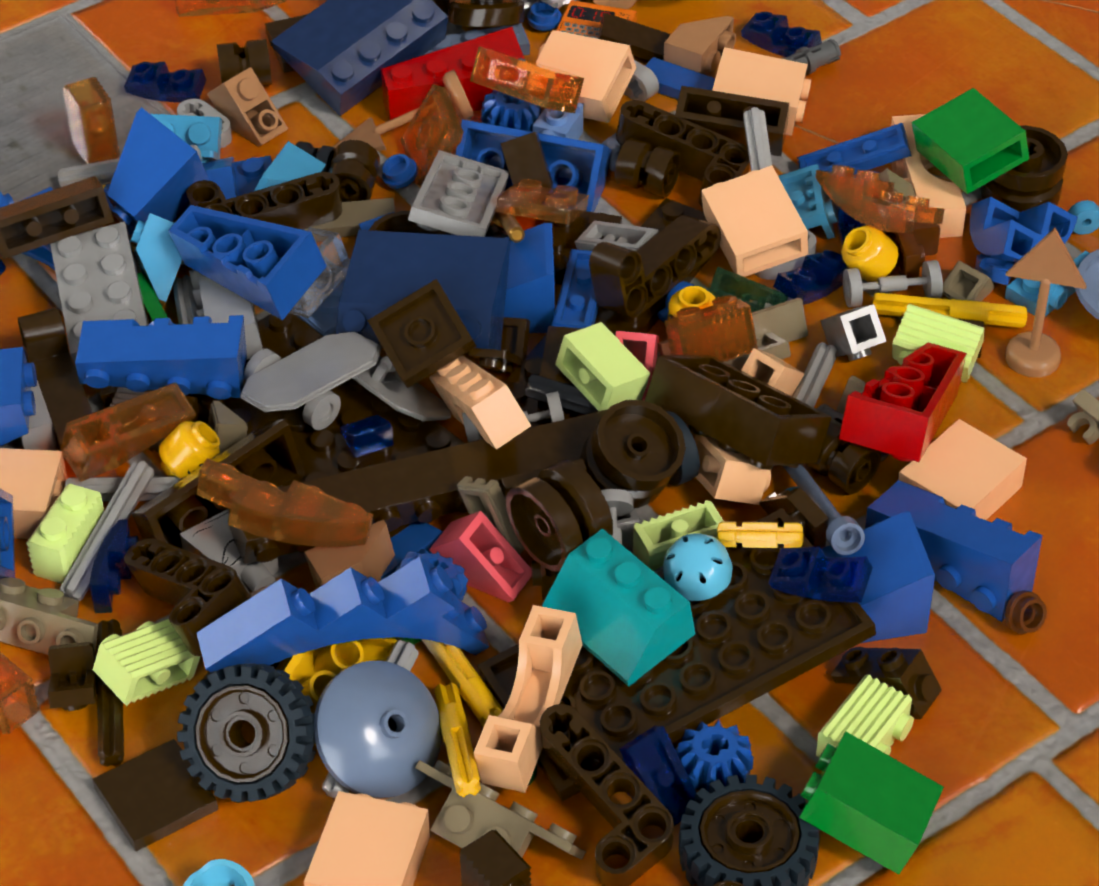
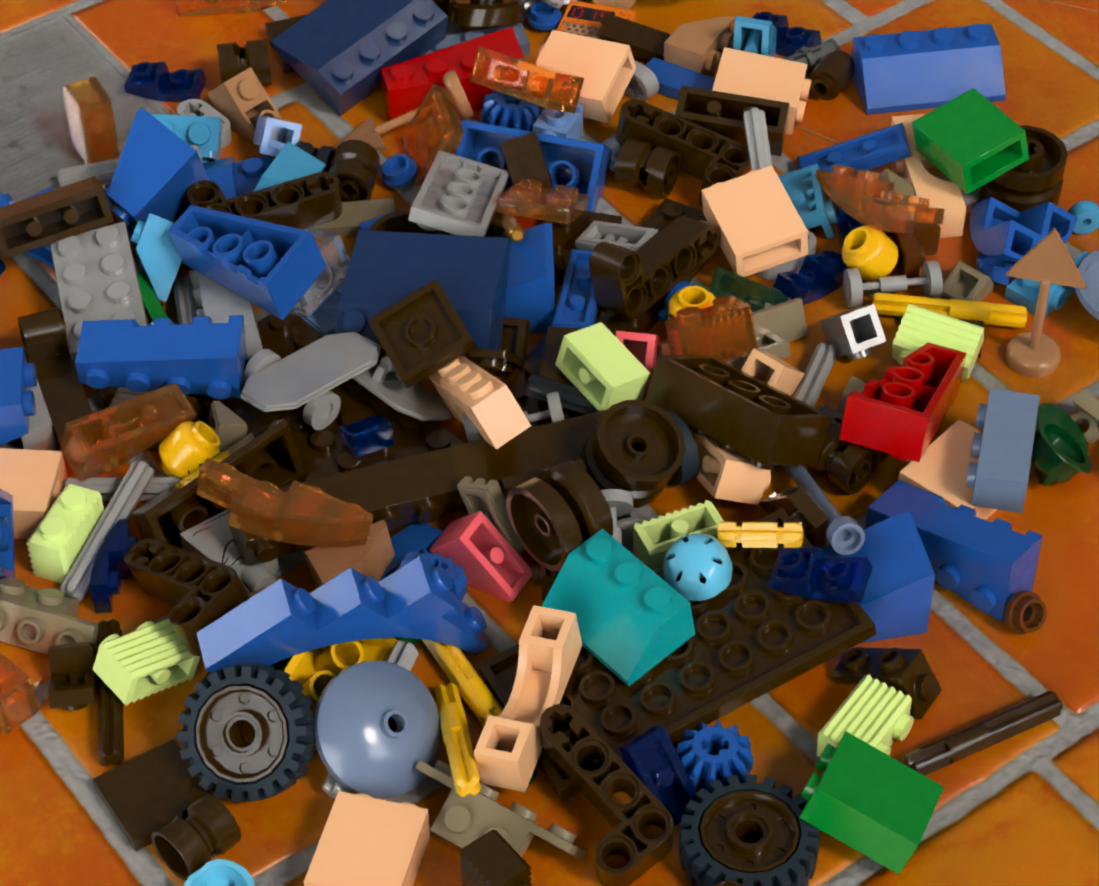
none -> dark brown wheel [151,793,242,881]
none -> medium blue brick [253,115,302,156]
none -> dark azure slope [733,16,777,57]
none -> dark brown brick [808,51,855,100]
none -> slope [852,24,1006,115]
none -> dark brown axle [903,691,1063,776]
none -> sand blue brick [966,388,1040,513]
none -> dark green piece [1031,403,1092,486]

